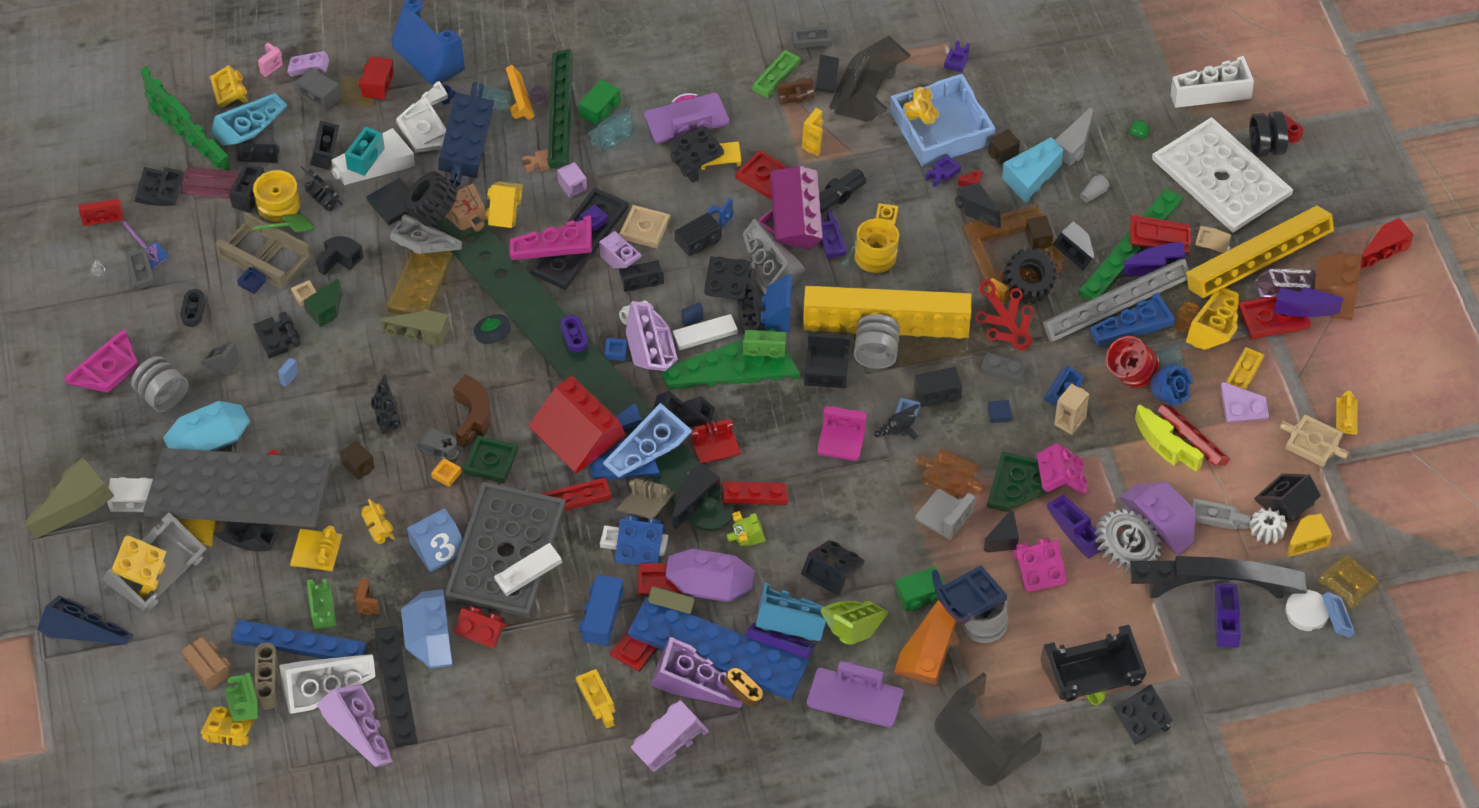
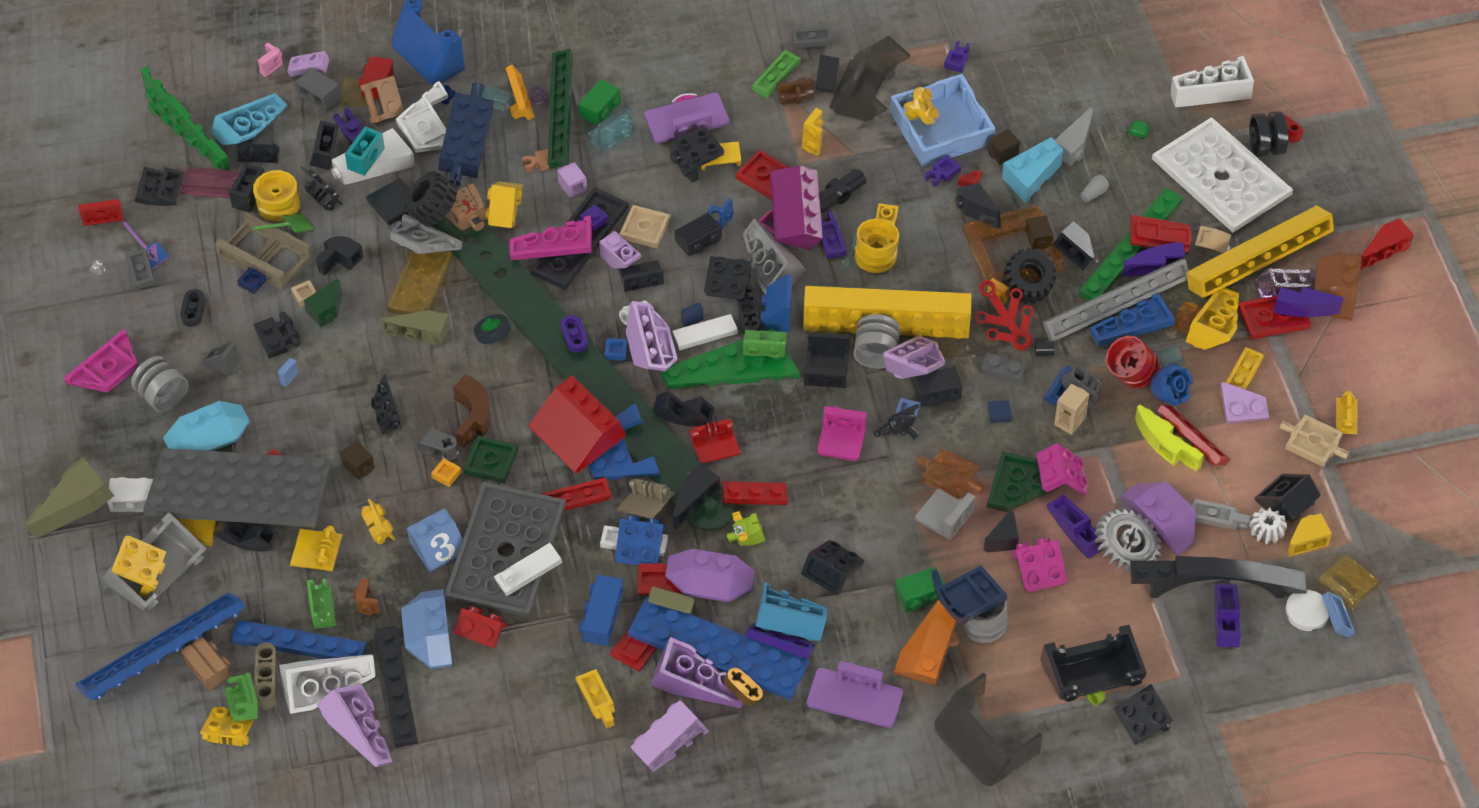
dark blue wedge [37,595,134,645] -> none
yellow bracket [210,65,248,108] -> none
light blue wedge [603,403,692,478] -> none
lime wedge [820,601,889,645] -> none
none -> blue plate [75,592,246,700]
none -> dark purple hinge [333,108,364,145]
none -> medium nougat plate [360,76,404,123]
none -> lavender wedge [883,335,945,379]
none -> black hinge [1035,341,1055,356]
none -> dark grey piece [1061,366,1104,404]

